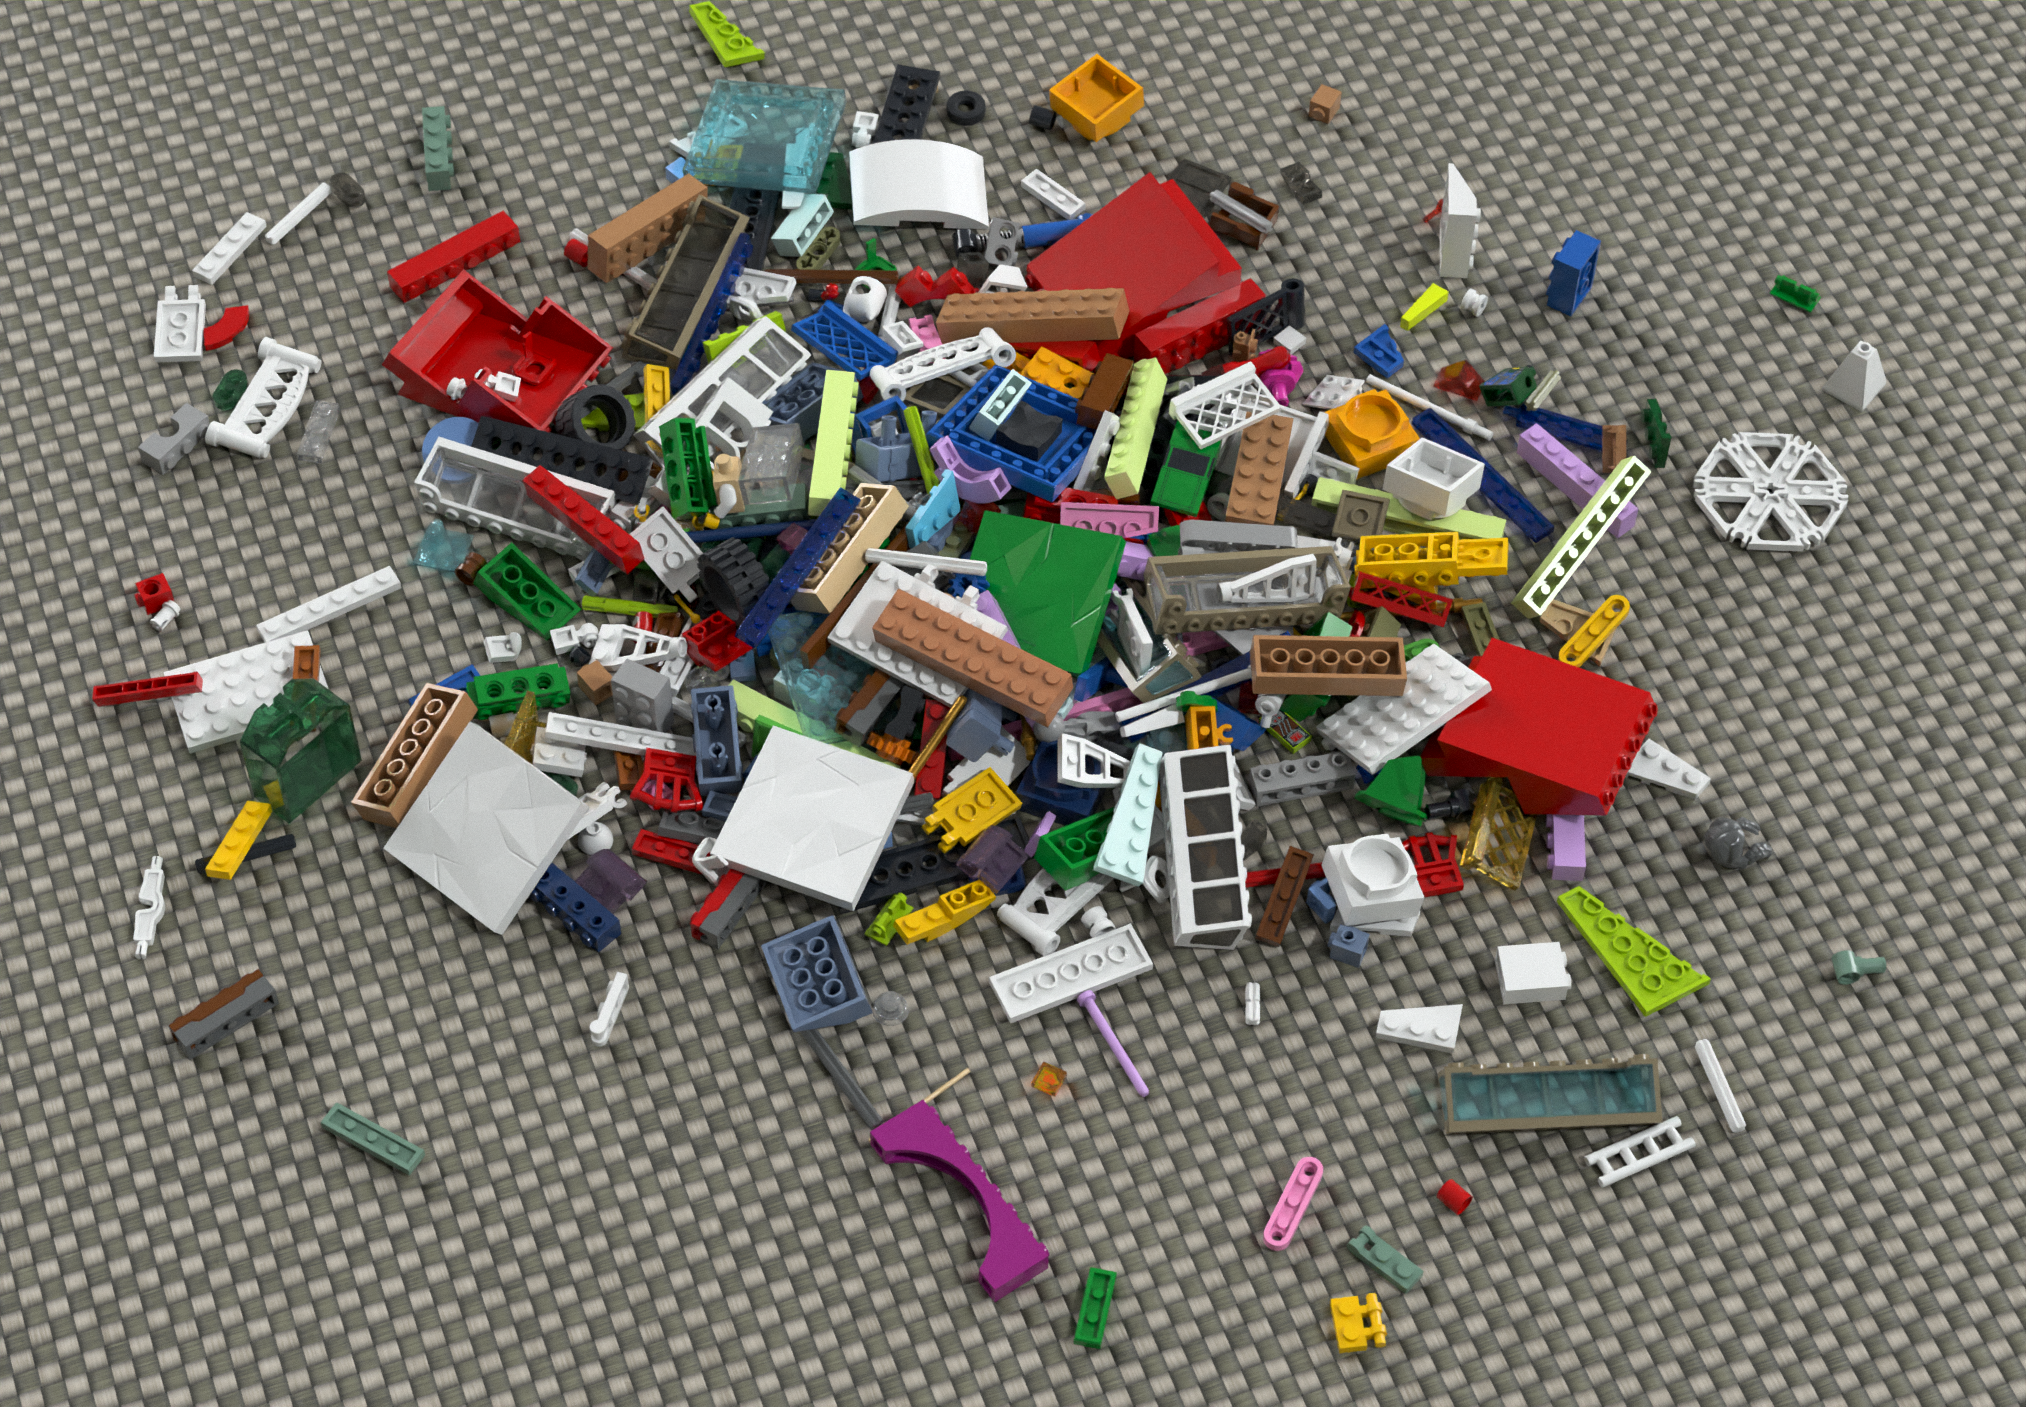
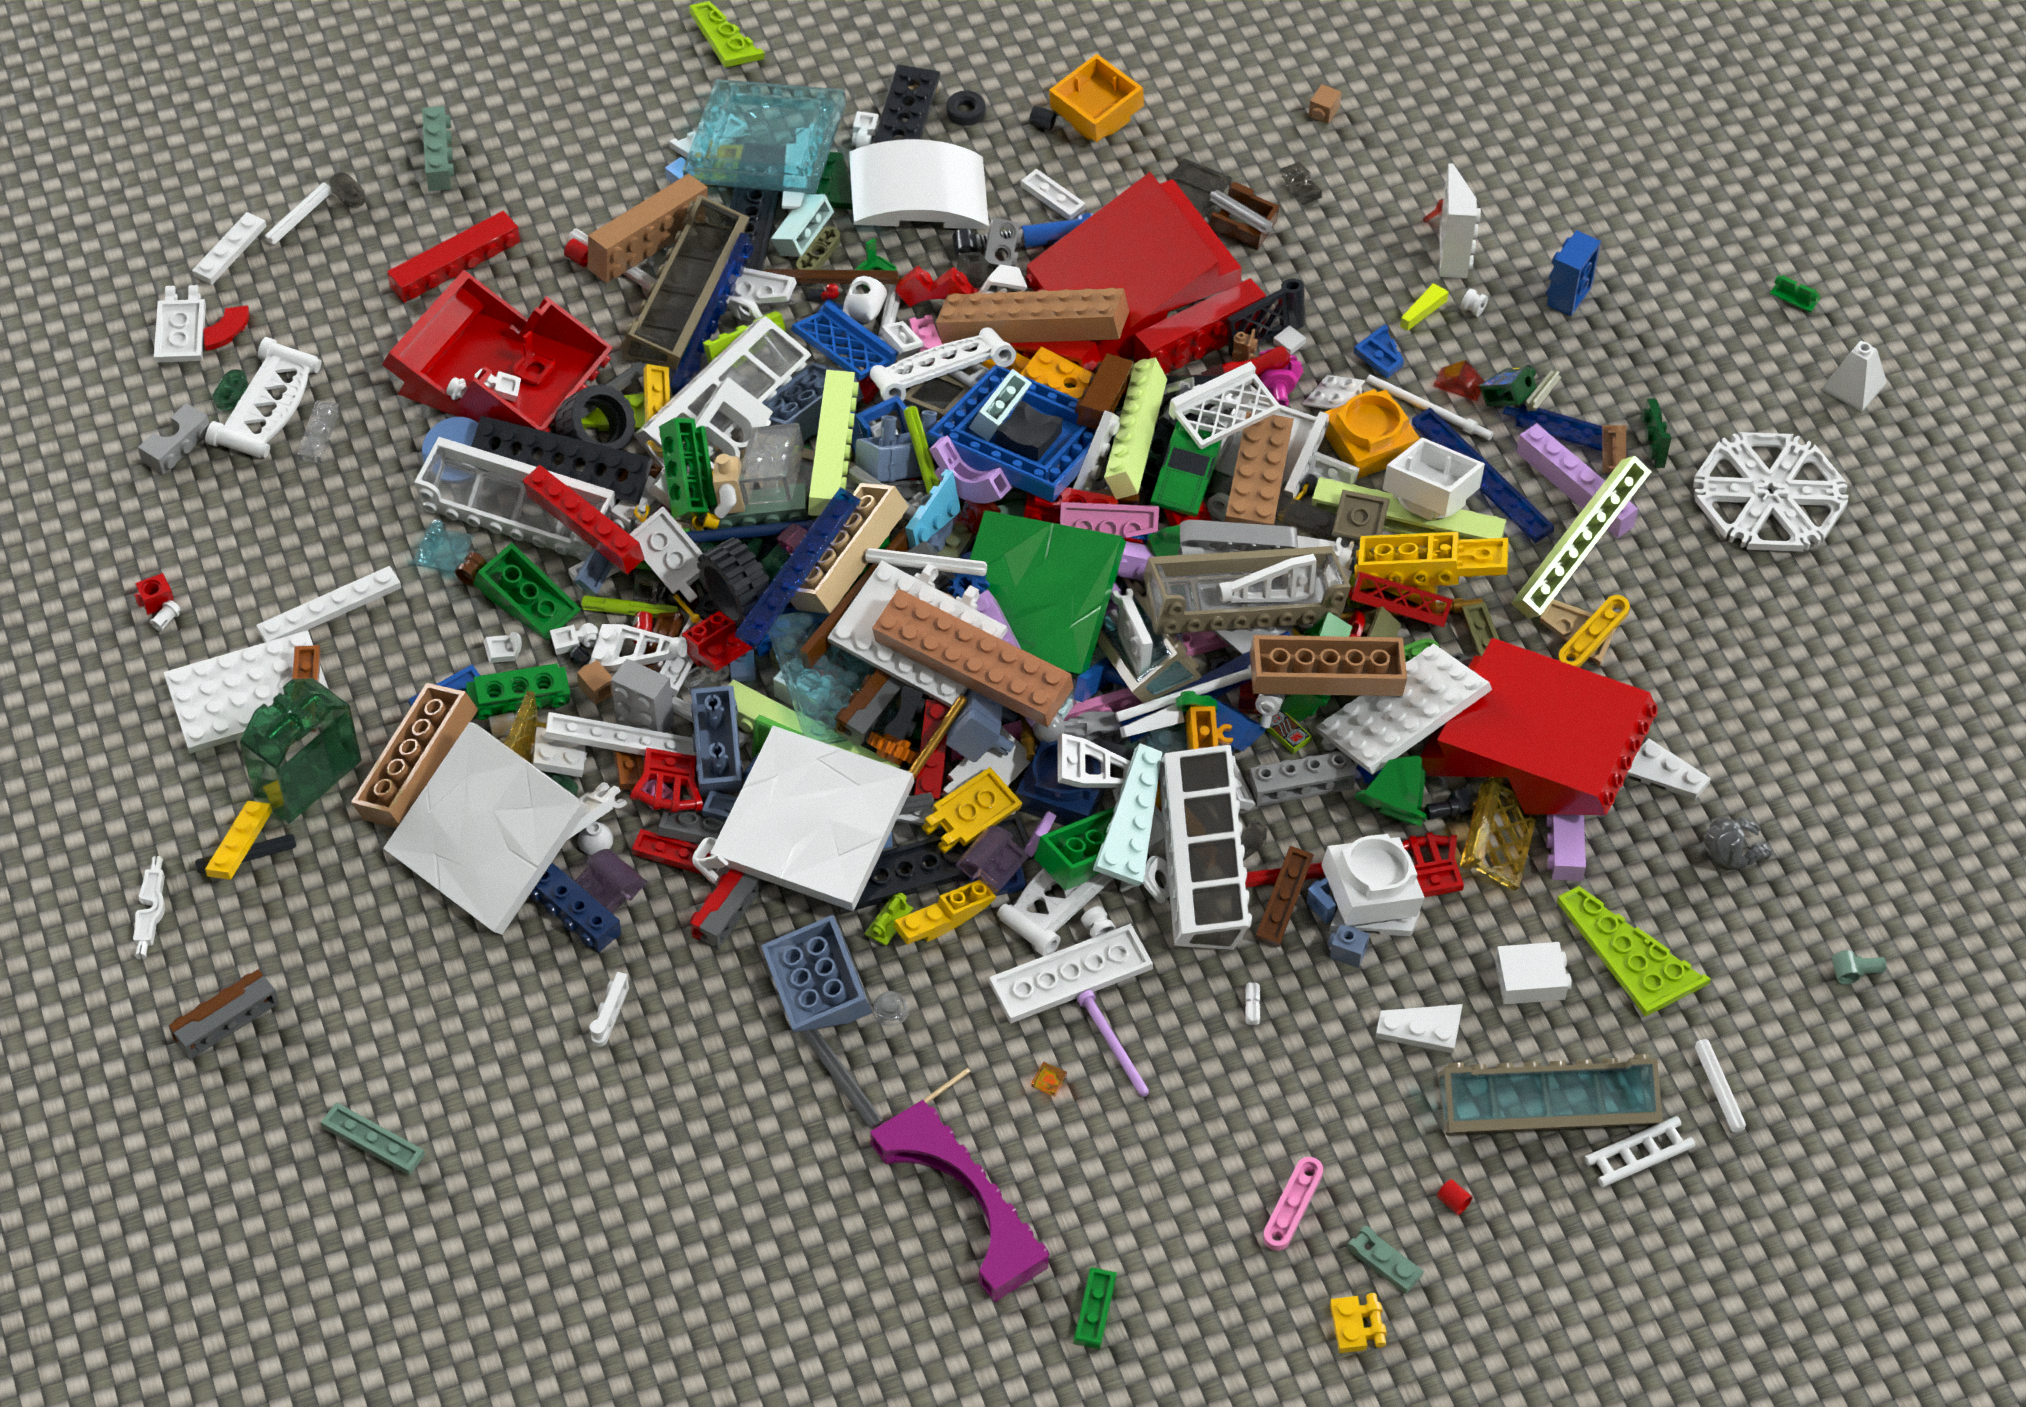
red piece [92,671,203,707] -> none

